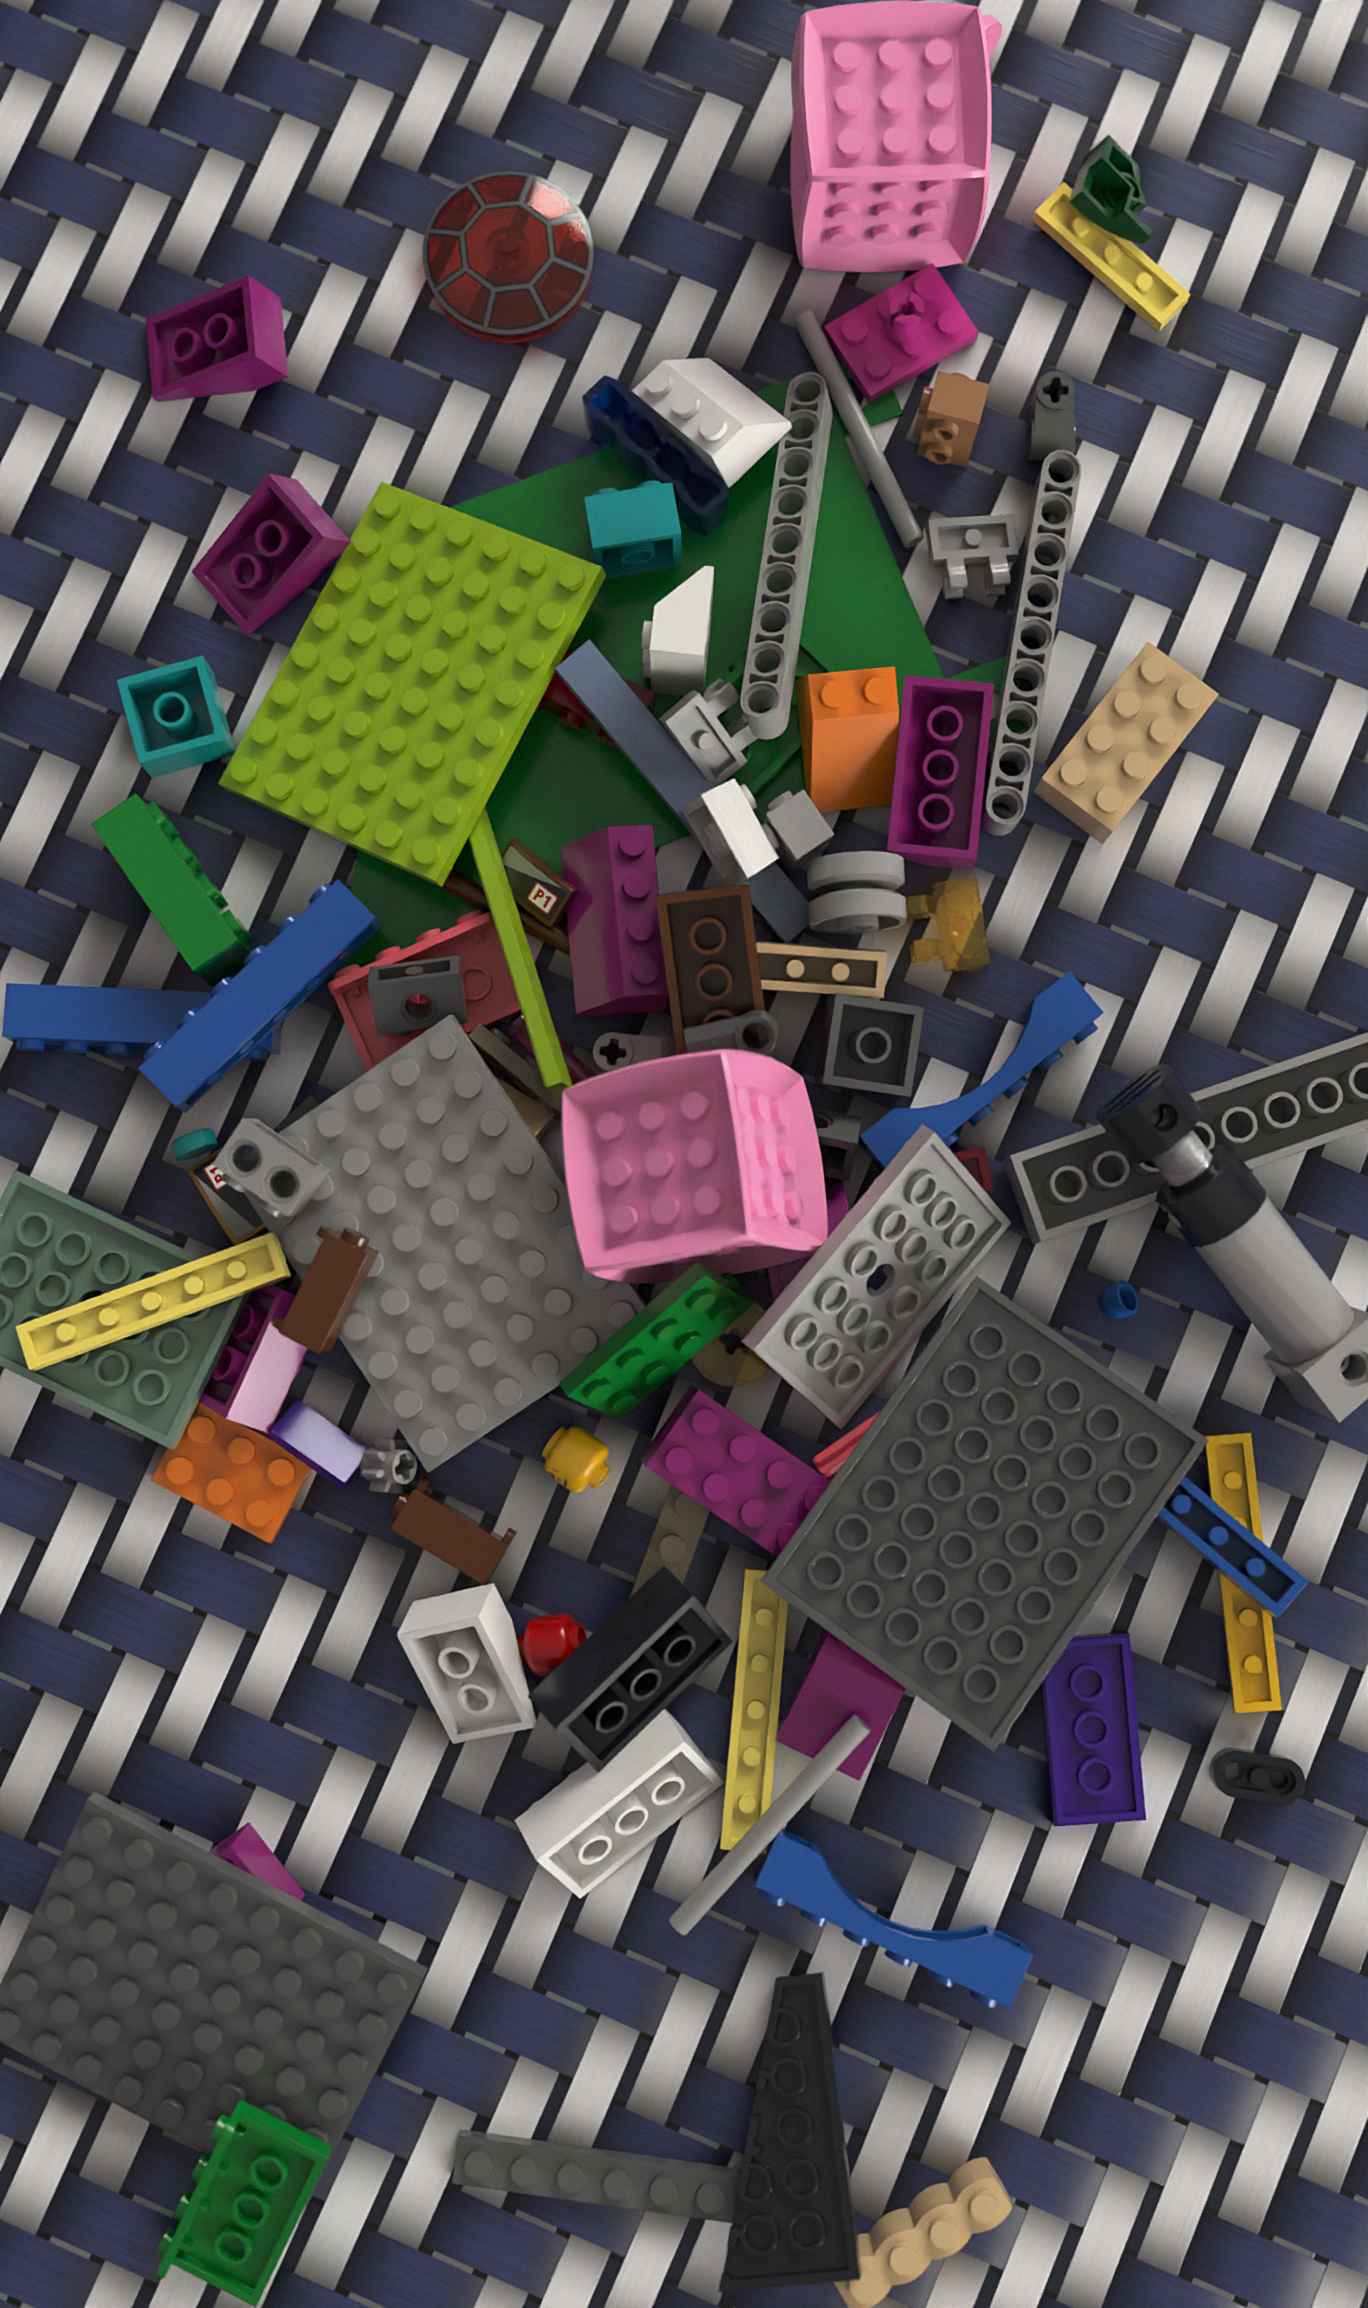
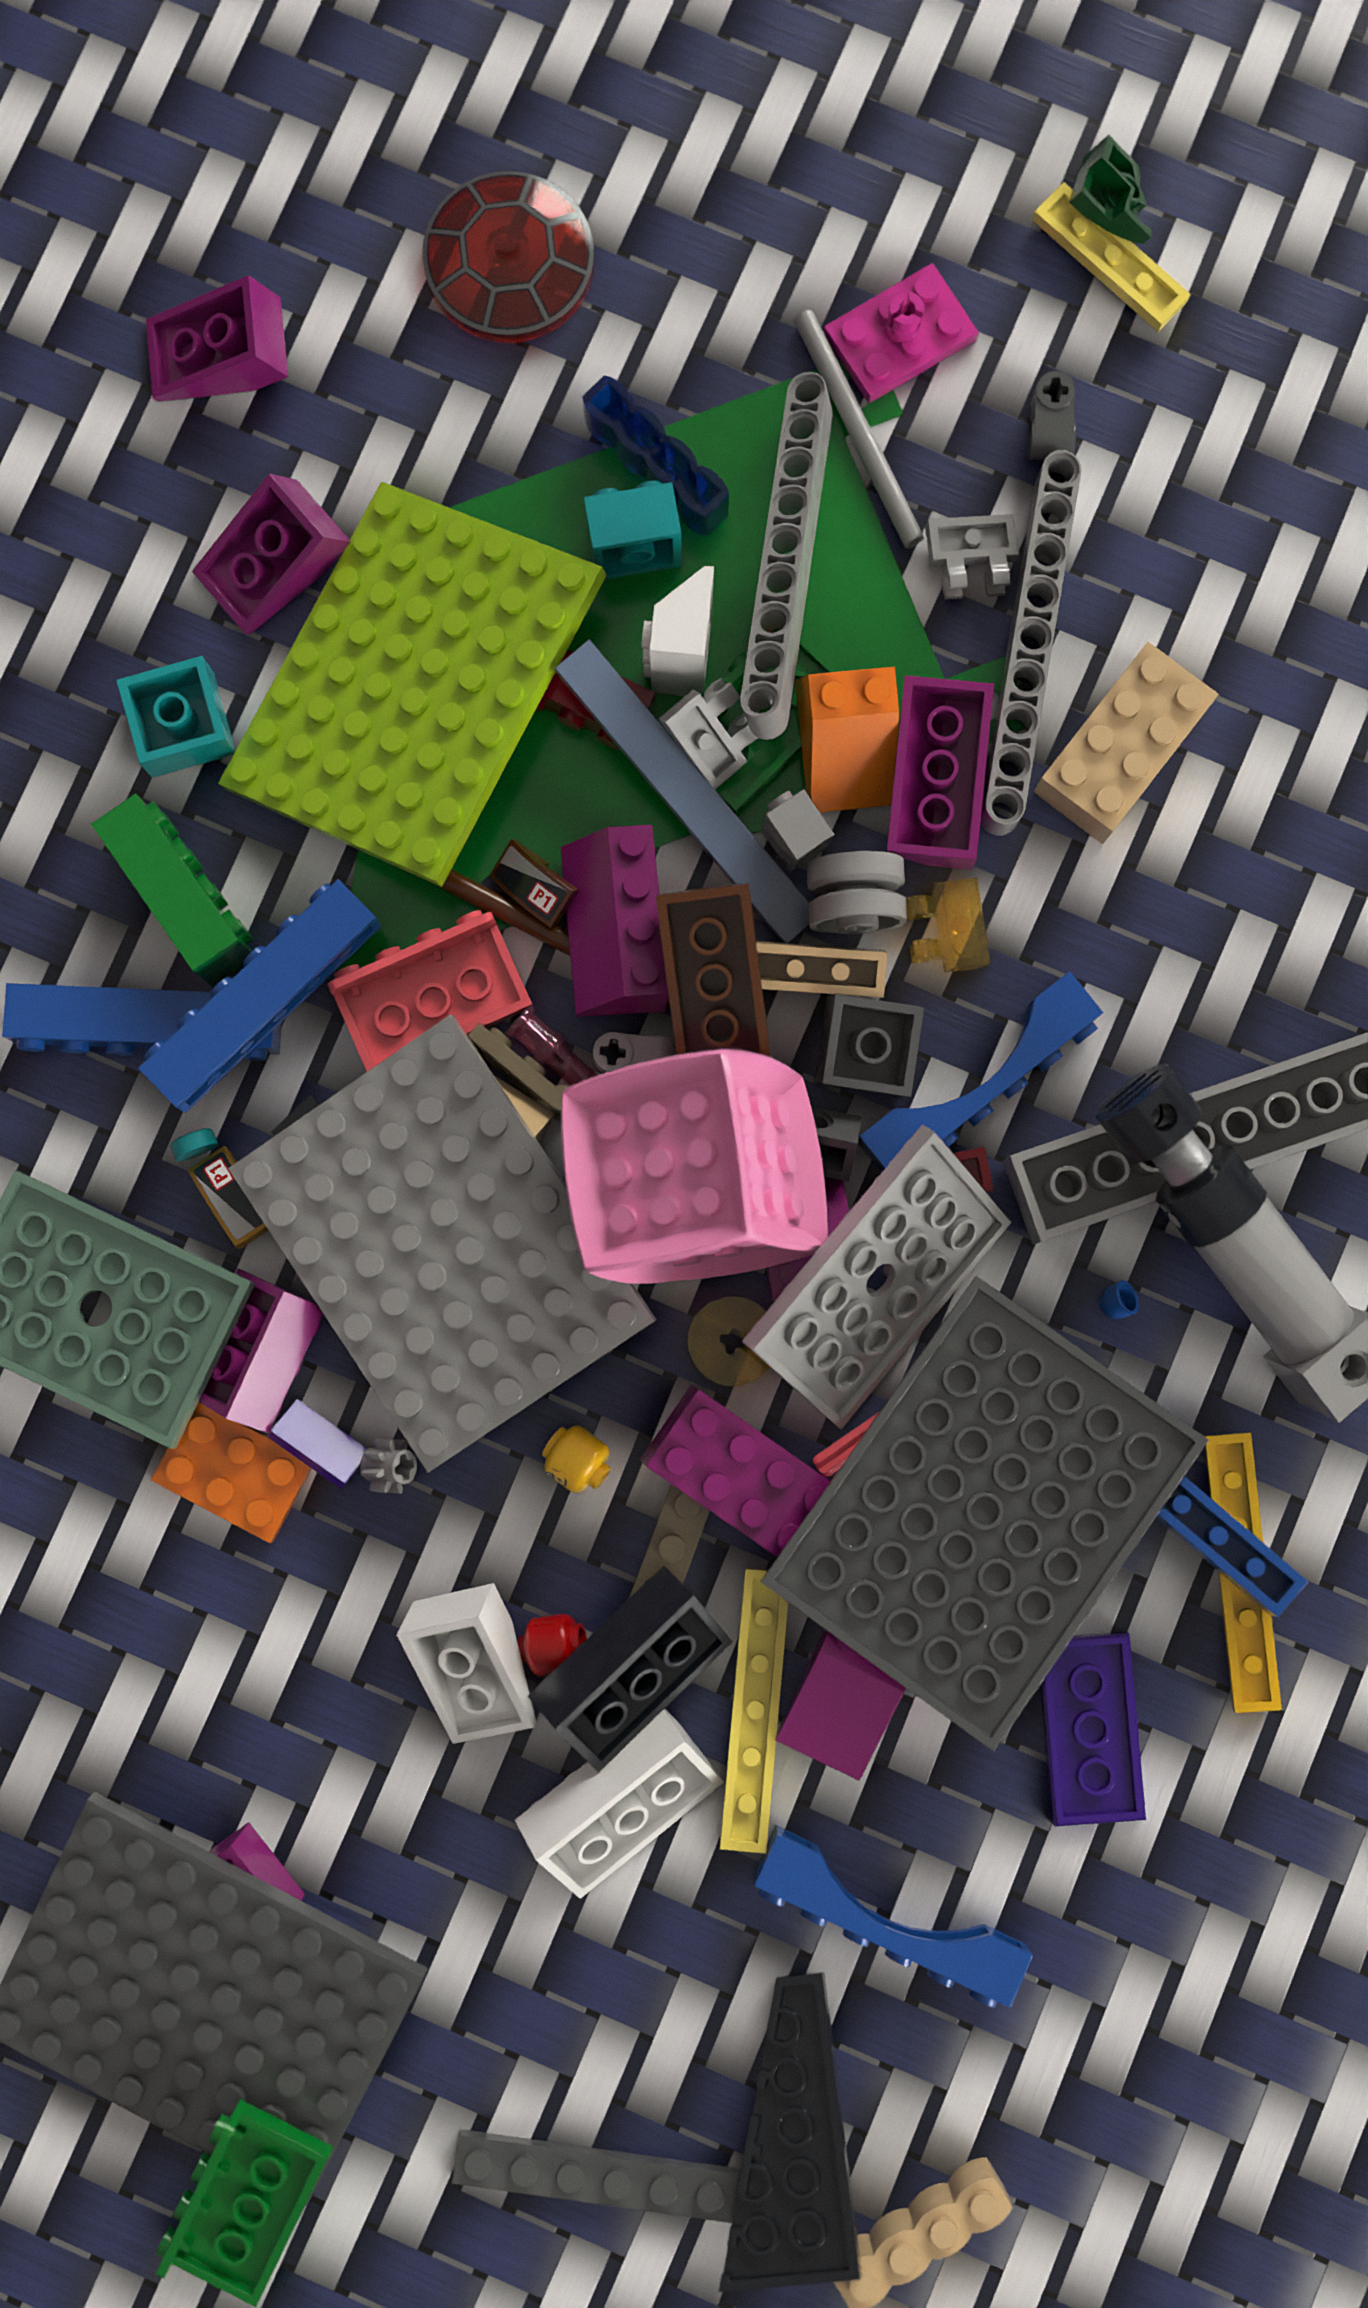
light yellow plate [15,1232,291,1371] -> none
light grey brick [212,1118,330,1219] -> none
reddish brown brick [272,1225,379,1354] -> none
dark grey brick [368,955,468,1036] -> none
reddish brown brick [390,1476,517,1585] -> none
lime tile [468,807,572,1097] -> none
green bracket [559,1262,754,1420] -> none
white slope [632,358,792,488] -> none
light grey piece [669,1714,871,1935] -> none
white slope [682,778,779,885] -> none
dark grey piece [684,1010,779,1055] -> none
bright pink piece [791,0,1002,272] -> none
medium nougat brick [912,371,990,467] -> none
black plate [1209,1747,1305,1805] -> none

